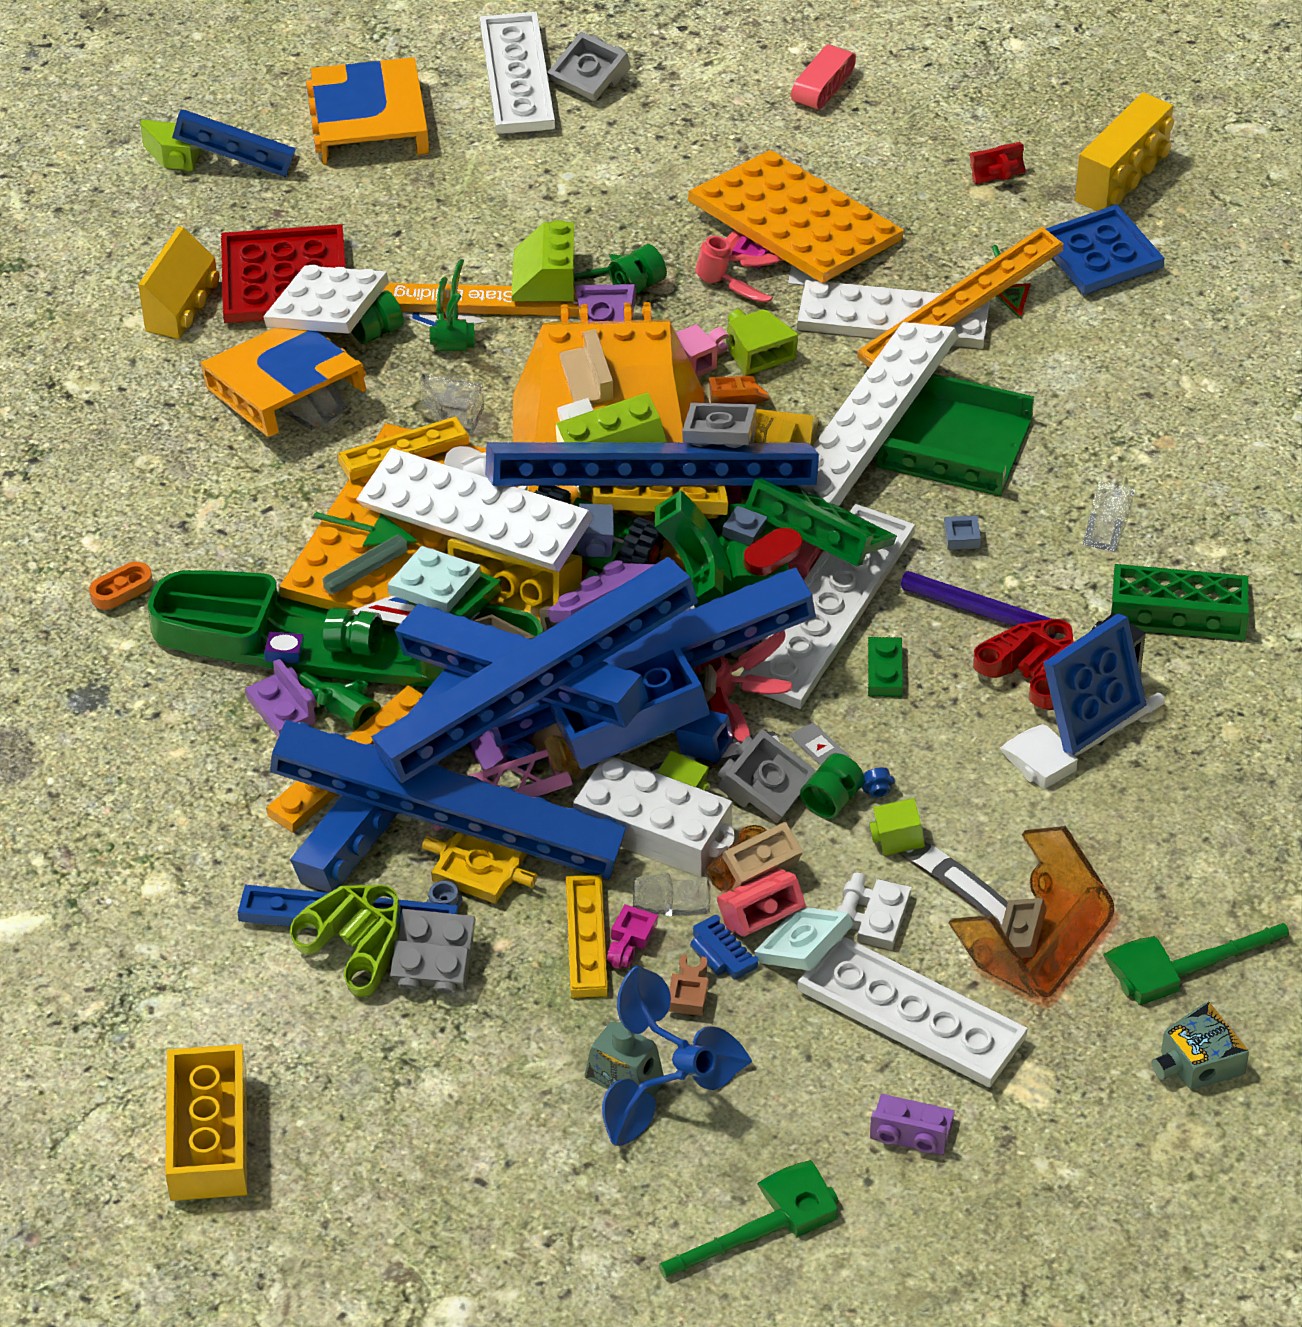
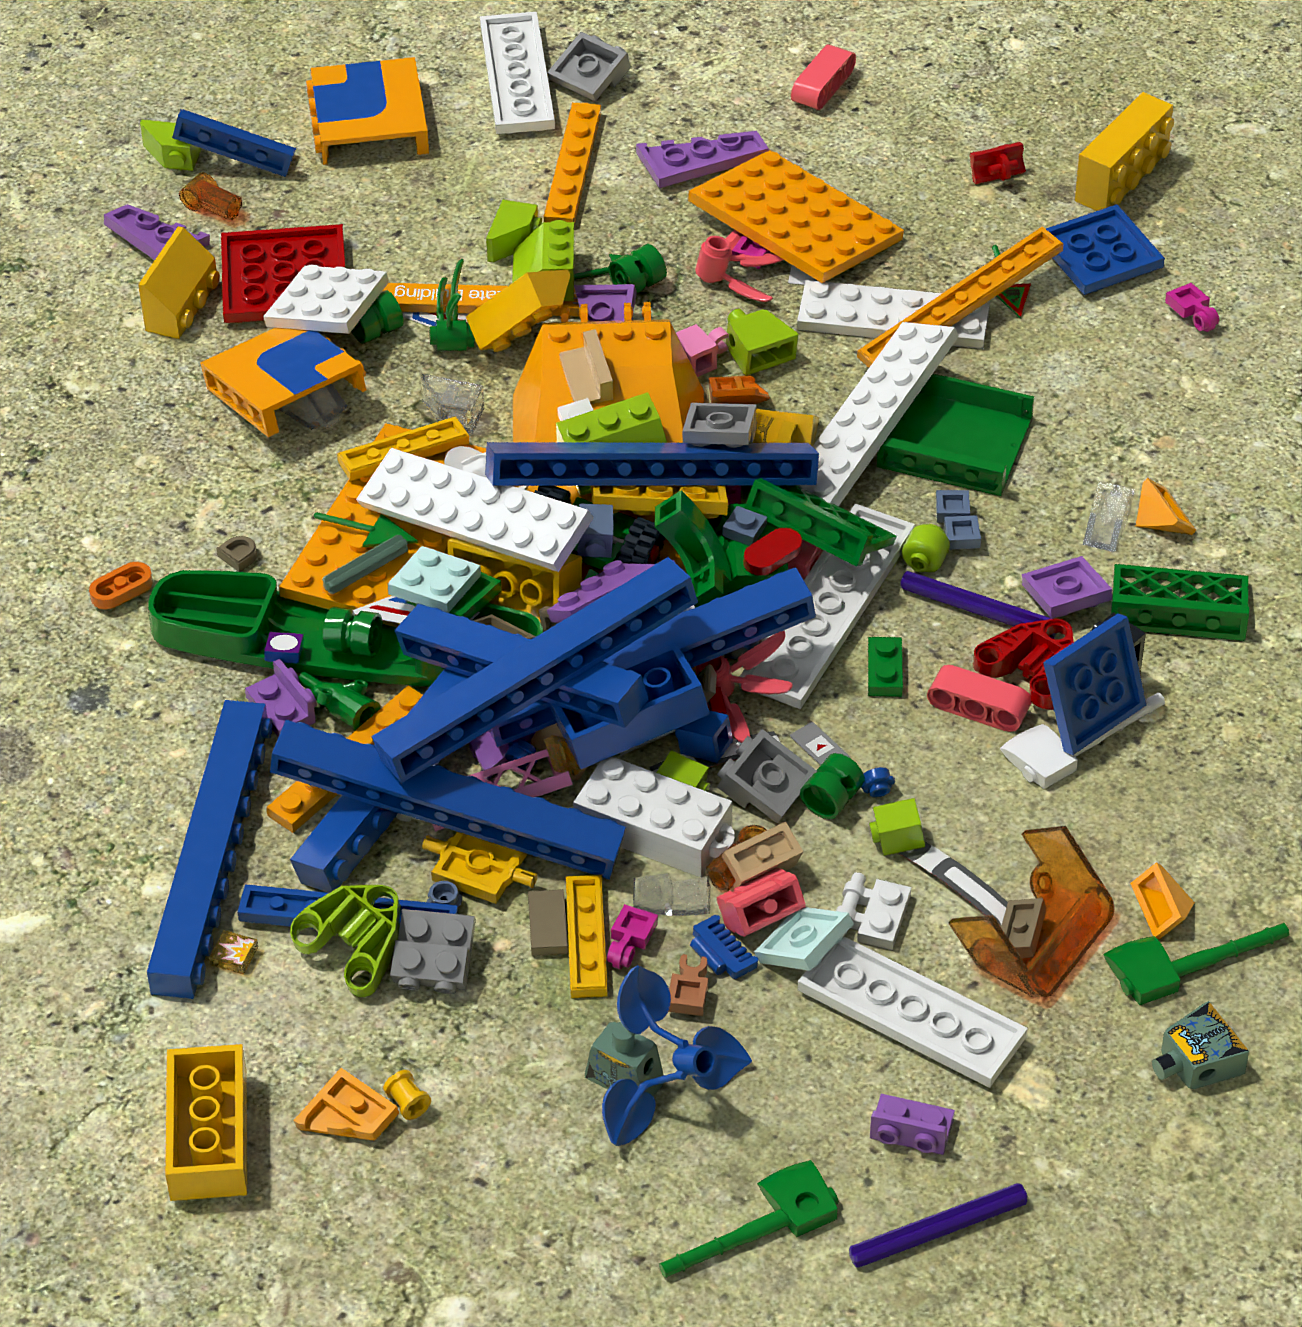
none -> medium lavender wing [104,204,210,260]
none -> blue brick [147,700,273,999]
none -> clear orange piece [179,172,242,221]
none -> clear yellow tile [209,930,258,974]
none -> dark tan tile [216,536,257,572]
none -> light orange wing [293,1068,399,1141]
none -> yellow bush [383,1070,431,1120]
none -> yellow slope [466,270,570,352]
none -> lime slope [486,199,542,262]
none -> dark tan tile [528,889,568,956]
none -> light orange plate [544,102,601,225]
none -> medium lavender wing [636,131,769,188]
none -> dark purple axle [849,1183,1028,1268]
none -> lime head [902,524,950,572]
none -> coral beam [927,665,1032,732]
none -> sand blue plate [936,490,970,523]
none -> medium lavender plate [1022,556,1112,619]
none -> light orange slope [1130,862,1195,940]
none -> light orange slope [1135,478,1197,535]
none -> dark pink plate [1165,283,1219,332]

